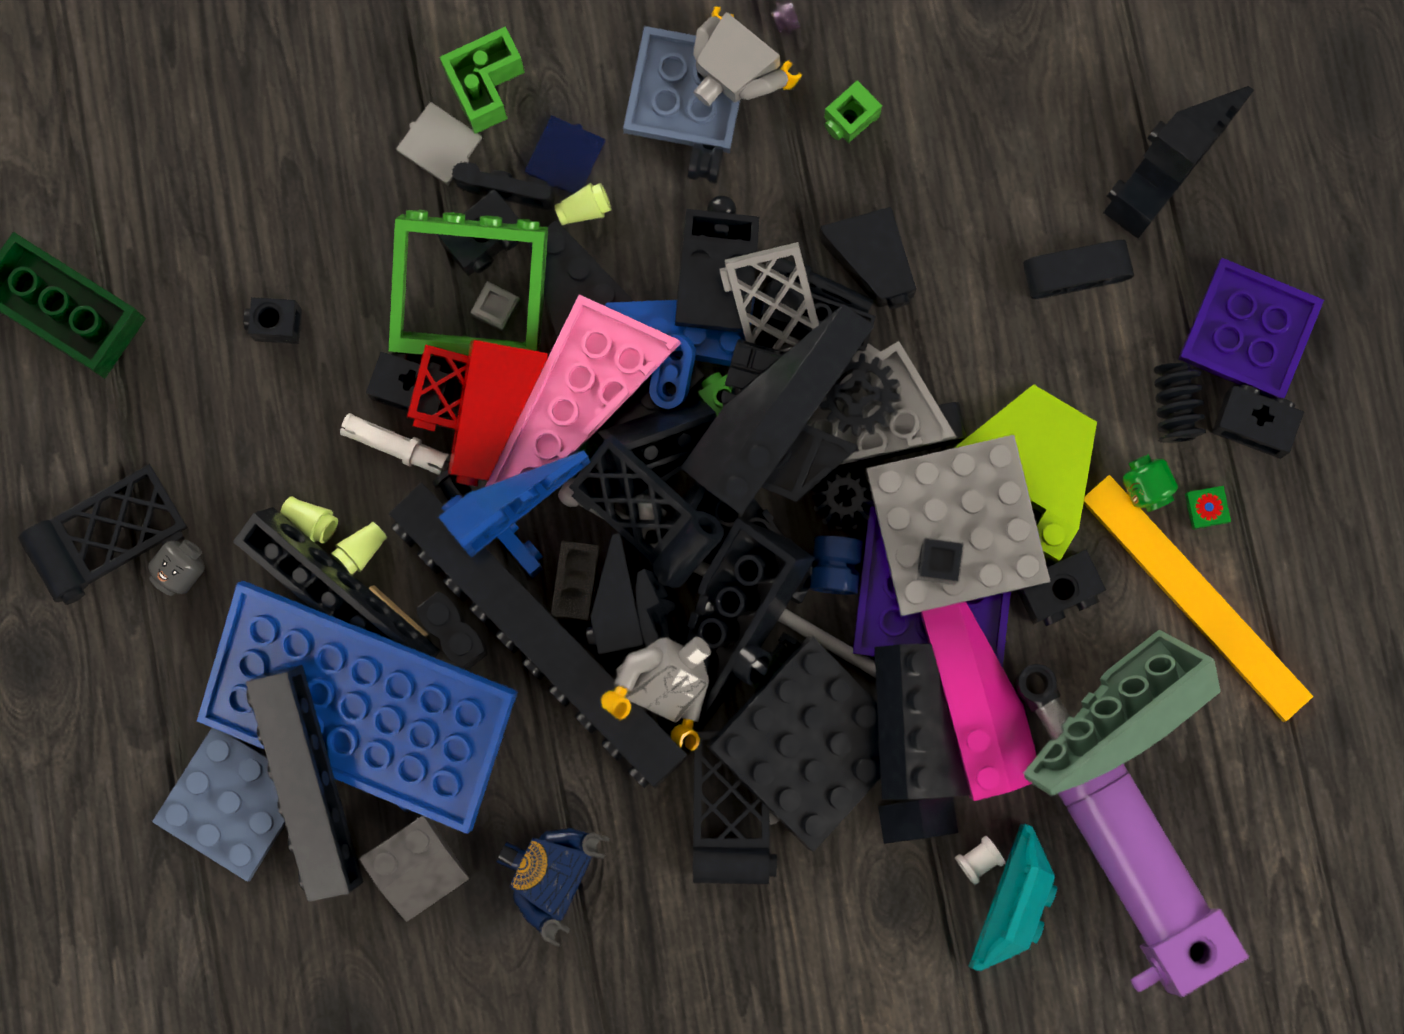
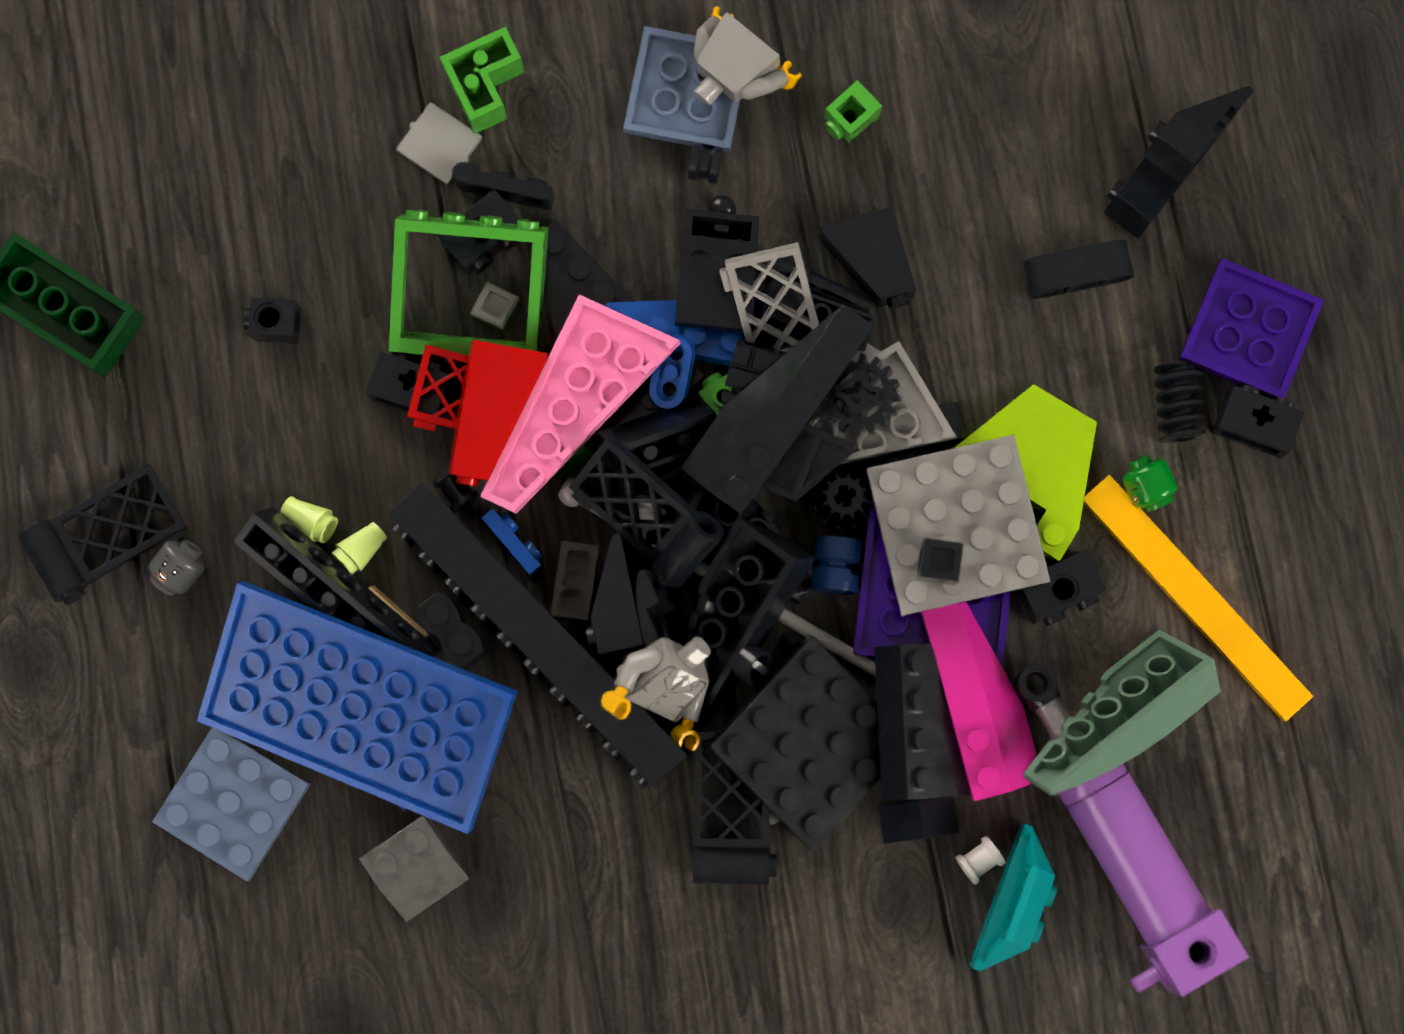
black brick [246,665,363,902] -> none
white pin [340,413,451,476] -> none
blue wedge [439,450,590,557] -> none
dark blue torso [497,828,609,947] -> none
clear blue piece [525,115,606,194] -> none
yellowish green cone [555,183,611,225] -> none
clear purple plate [771,0,800,35] -> none
green tile [1185,486,1231,530] -> none

